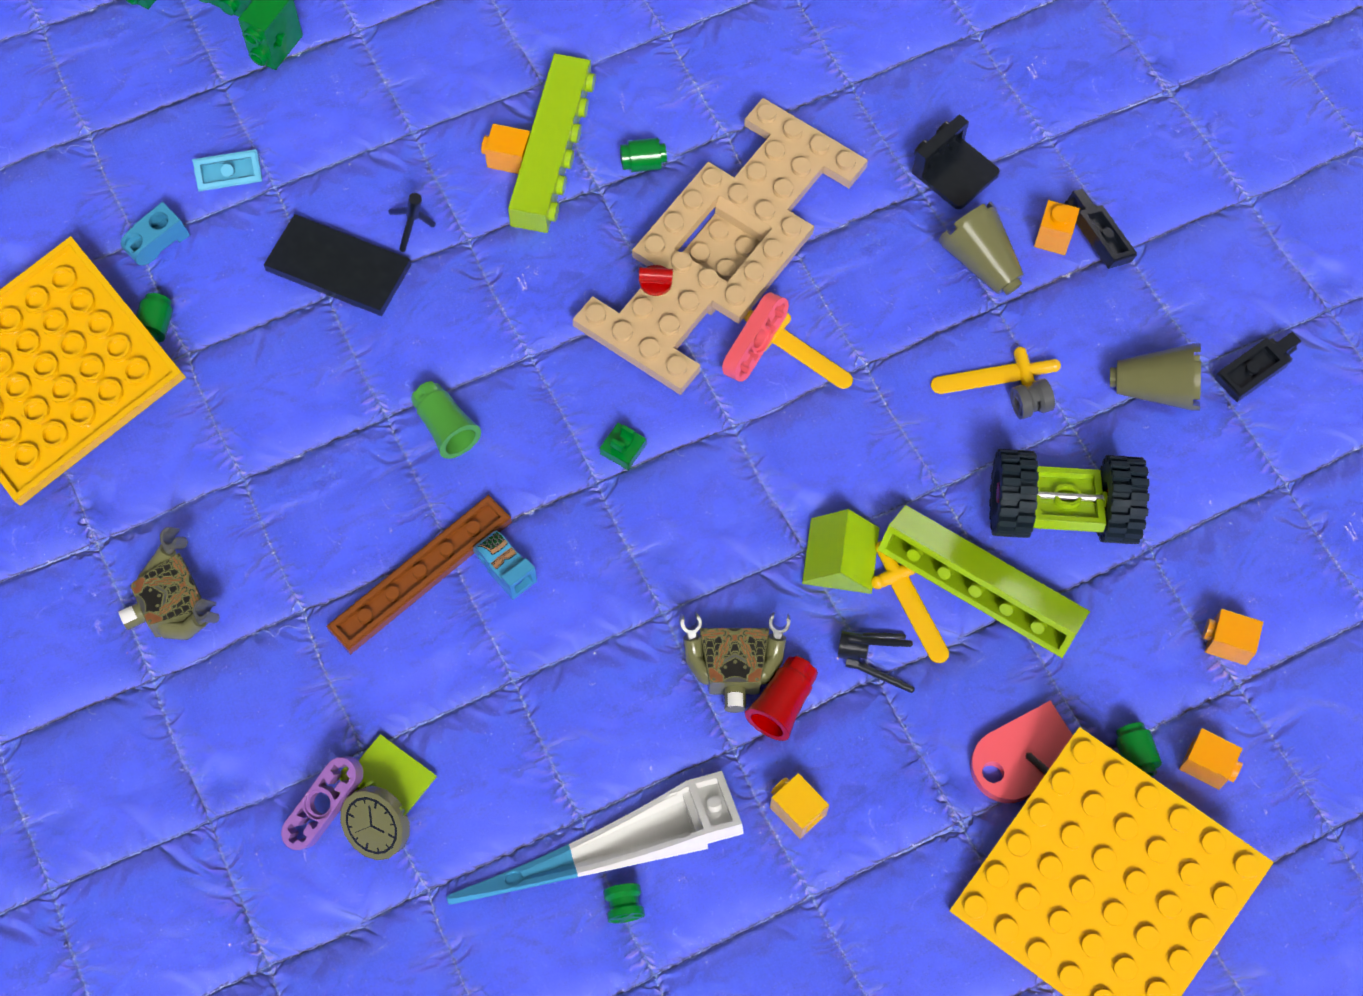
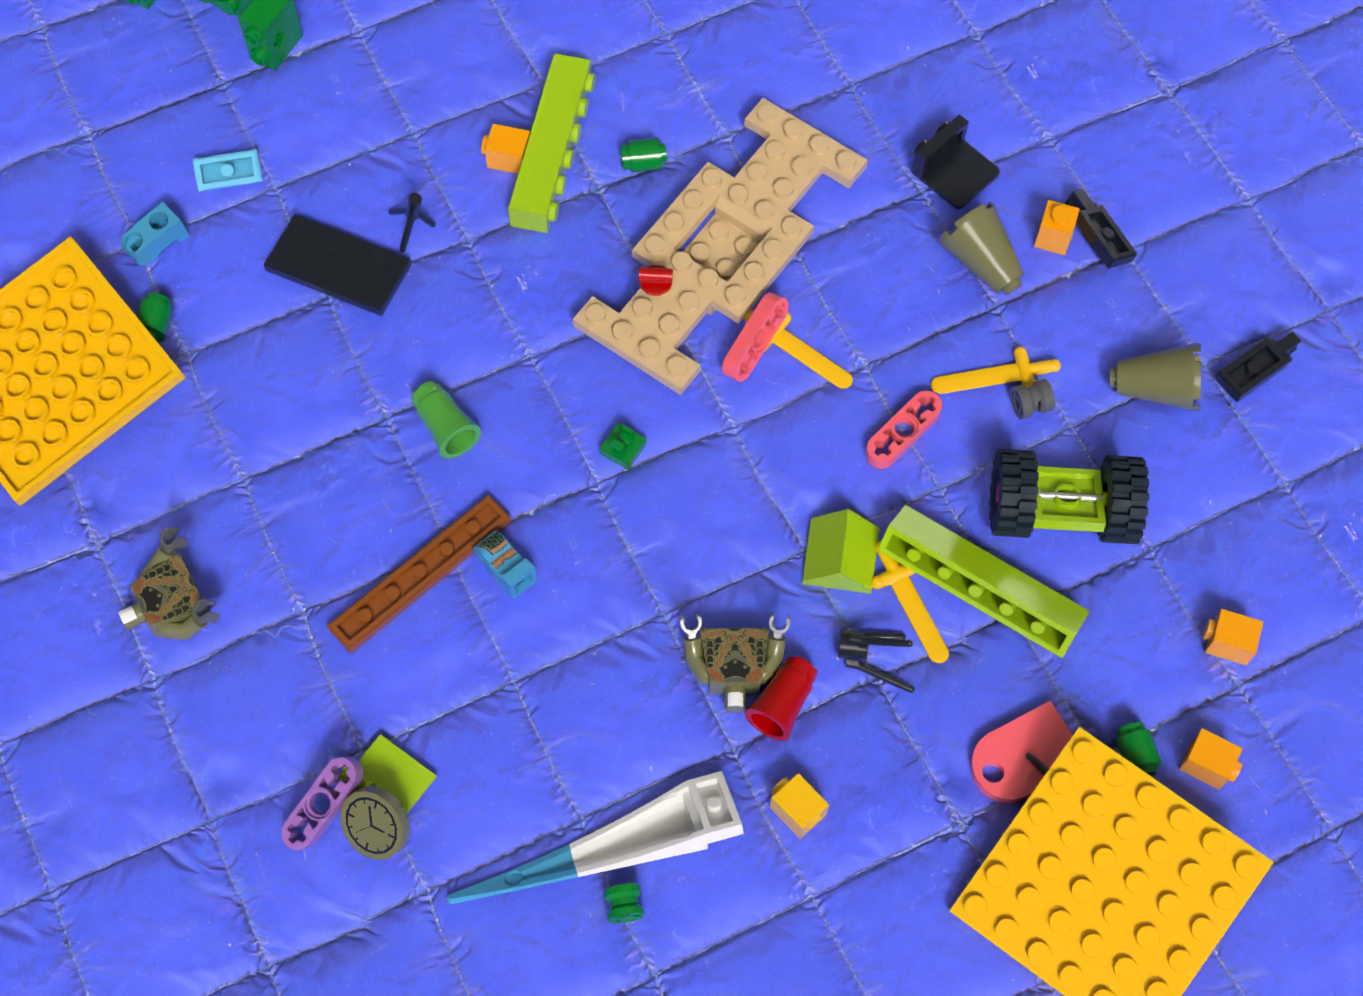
none -> coral beam [865,391,942,469]

